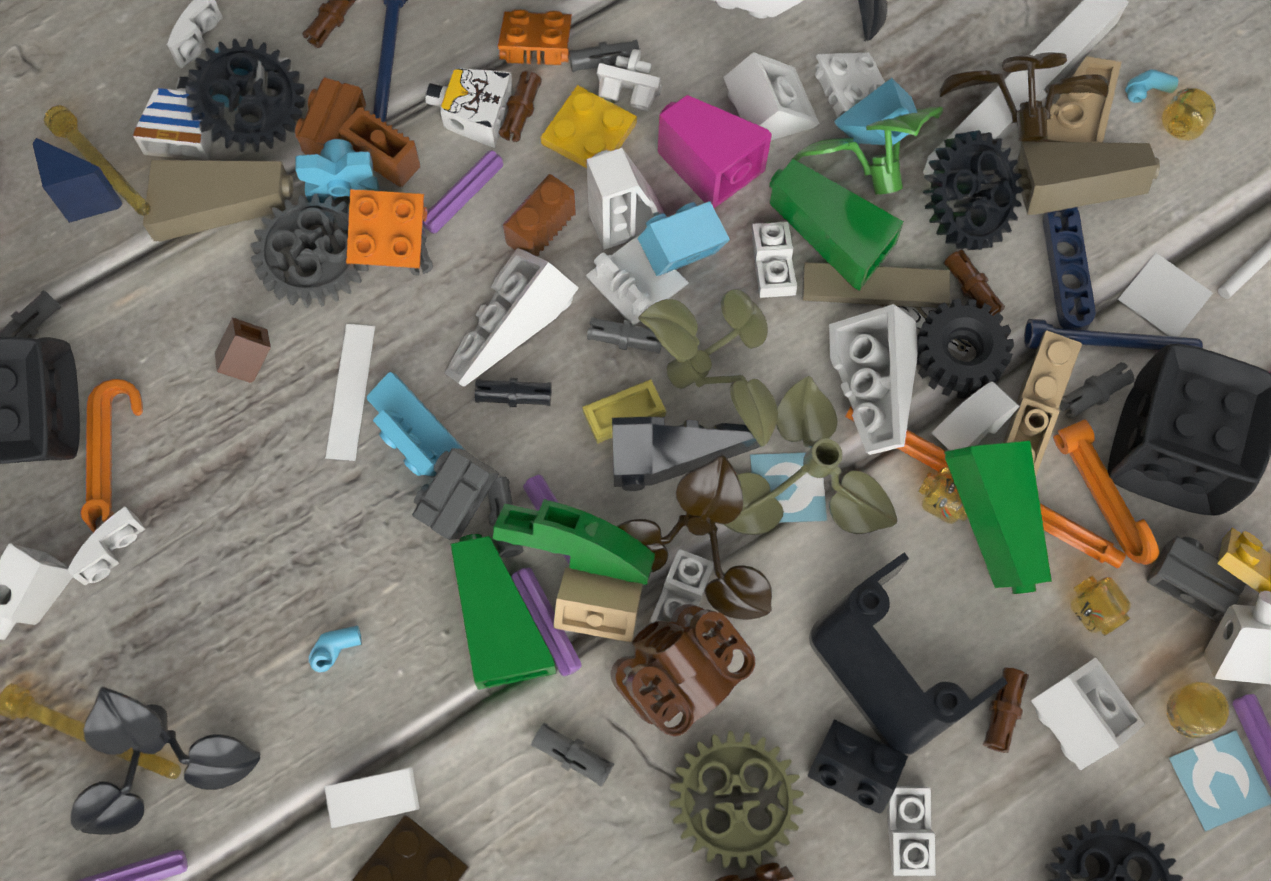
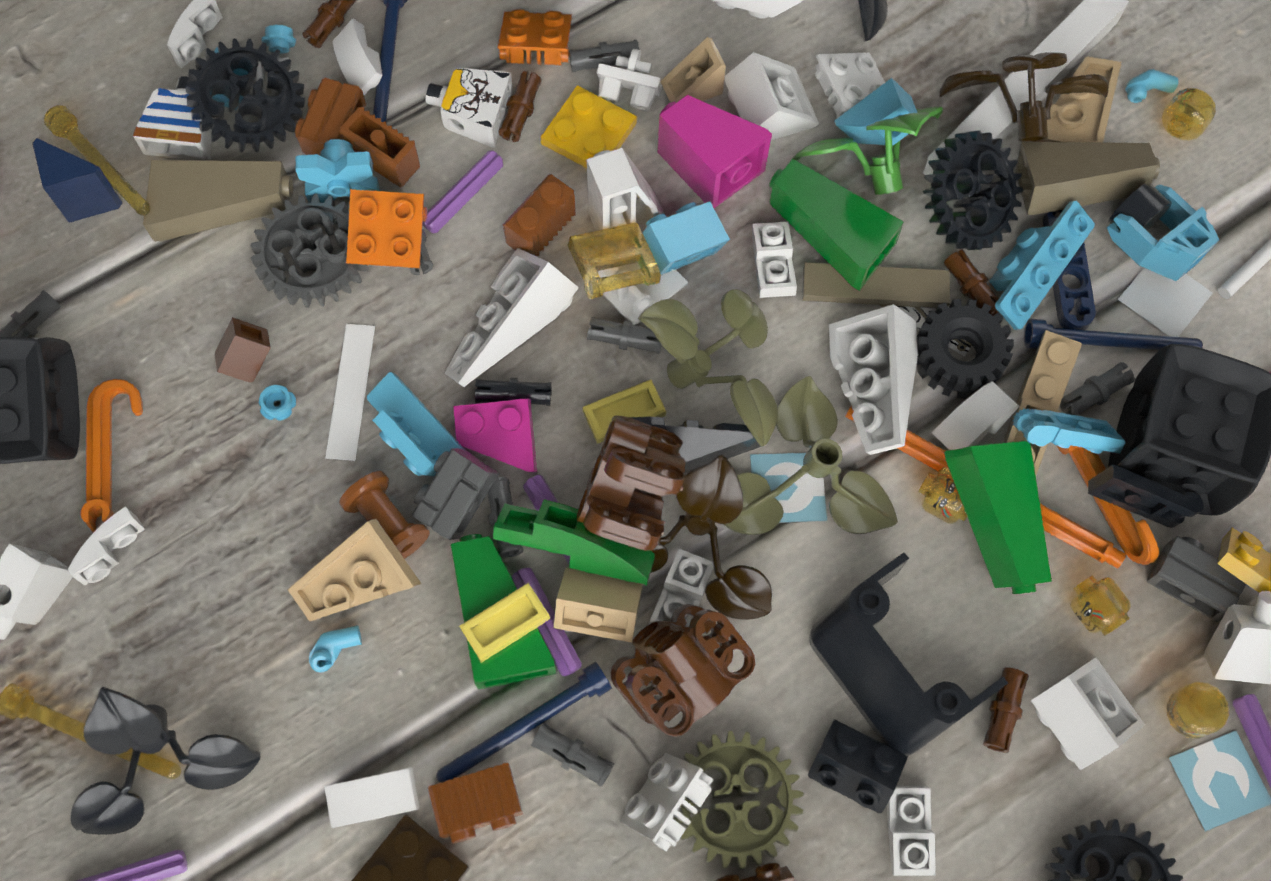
none -> medium azure plate [259,385,296,421]
none -> medium azure plate [261,25,296,54]
none -> tan wing [288,519,422,622]
none -> white slope [332,18,382,95]
none -> dark orange piece [339,471,430,559]
none -> dark orange brick [428,762,523,844]
none -> dark blue piece [436,661,613,783]
none -> dark pink wing [453,399,537,472]
none -> light yellow tile [459,583,550,663]
none -> clear yellow plate [567,222,661,299]
none -> reddish brown piece [576,416,686,551]
none -> white hinge [620,753,713,852]
none -> tan slope [660,37,726,103]
none -> medium azure bracket [989,201,1095,330]
none -> medium azure hinge [1012,408,1126,454]
none -> black plate [1088,464,1204,528]
none -> medium azure piece [1107,182,1220,281]

